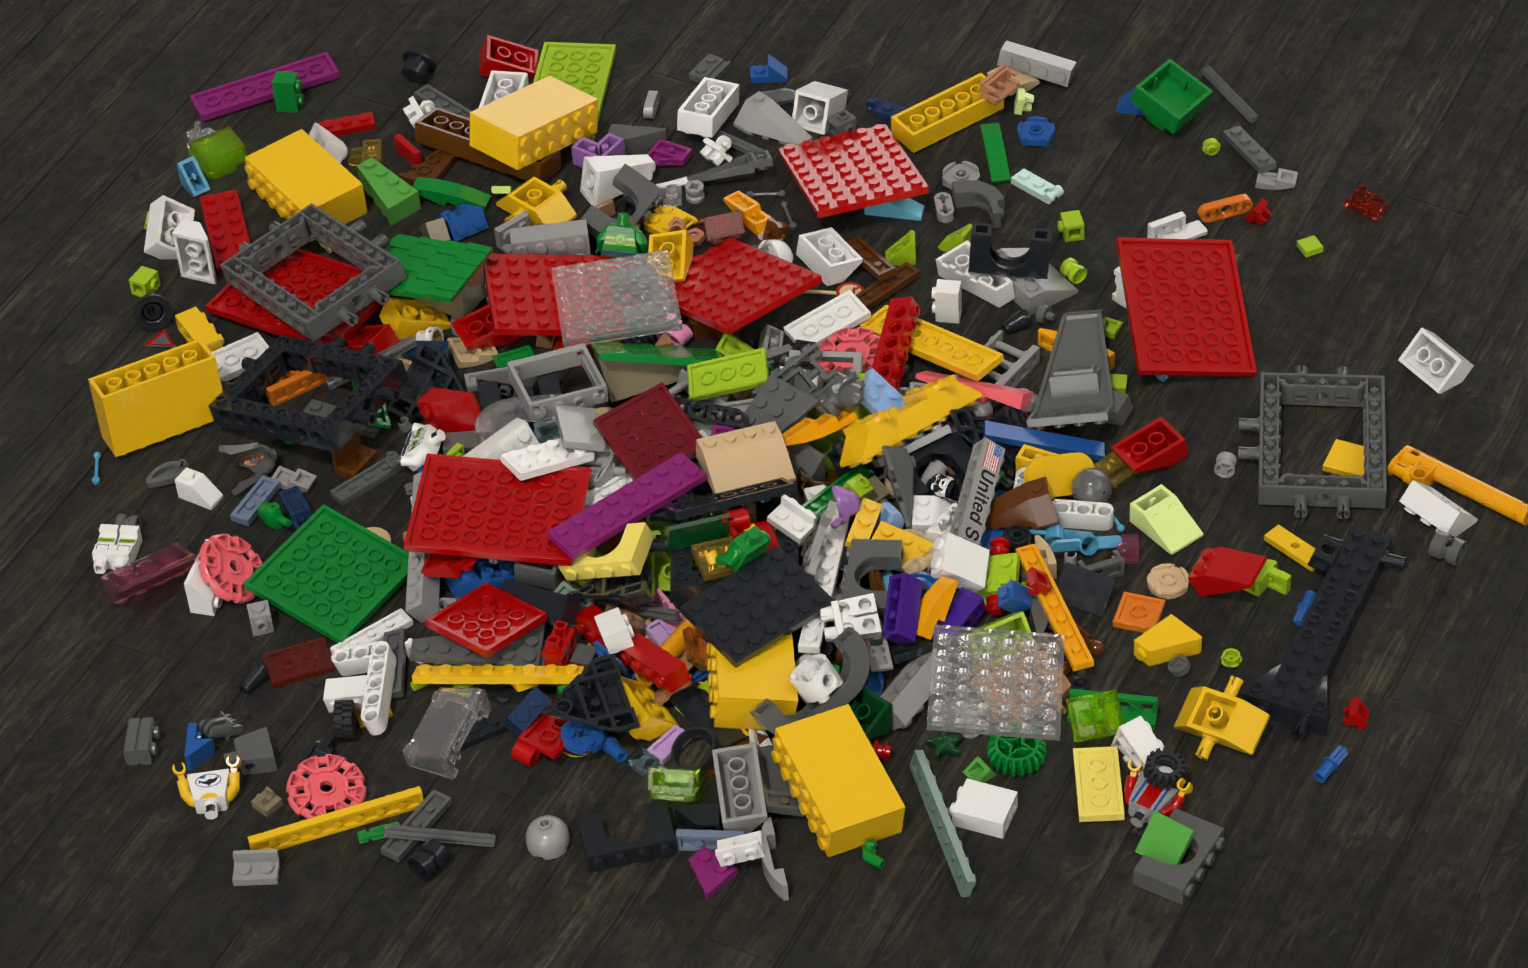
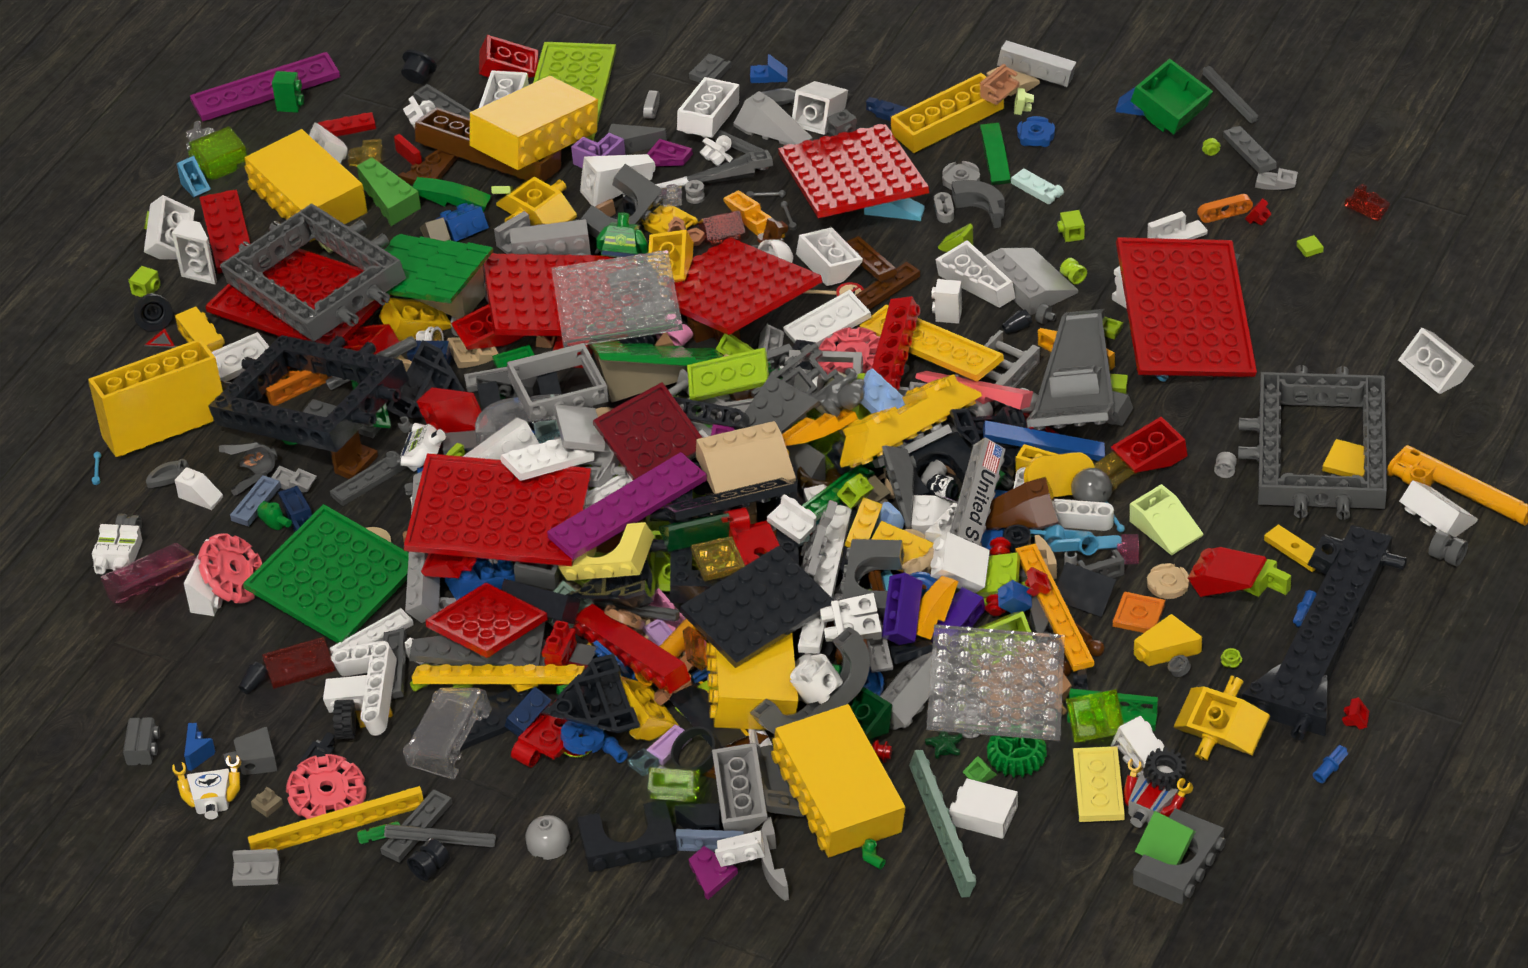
dark grey arm [199,711,244,741] -> none
light grey brick [247,600,274,637] -> none
white brick [594,607,635,654] -> none
green torso [704,523,771,573] -> none
medium lavender hat [830,485,860,529] -> none
lime slope [885,230,916,266] -> none
black arch [968,222,1052,279] -> none

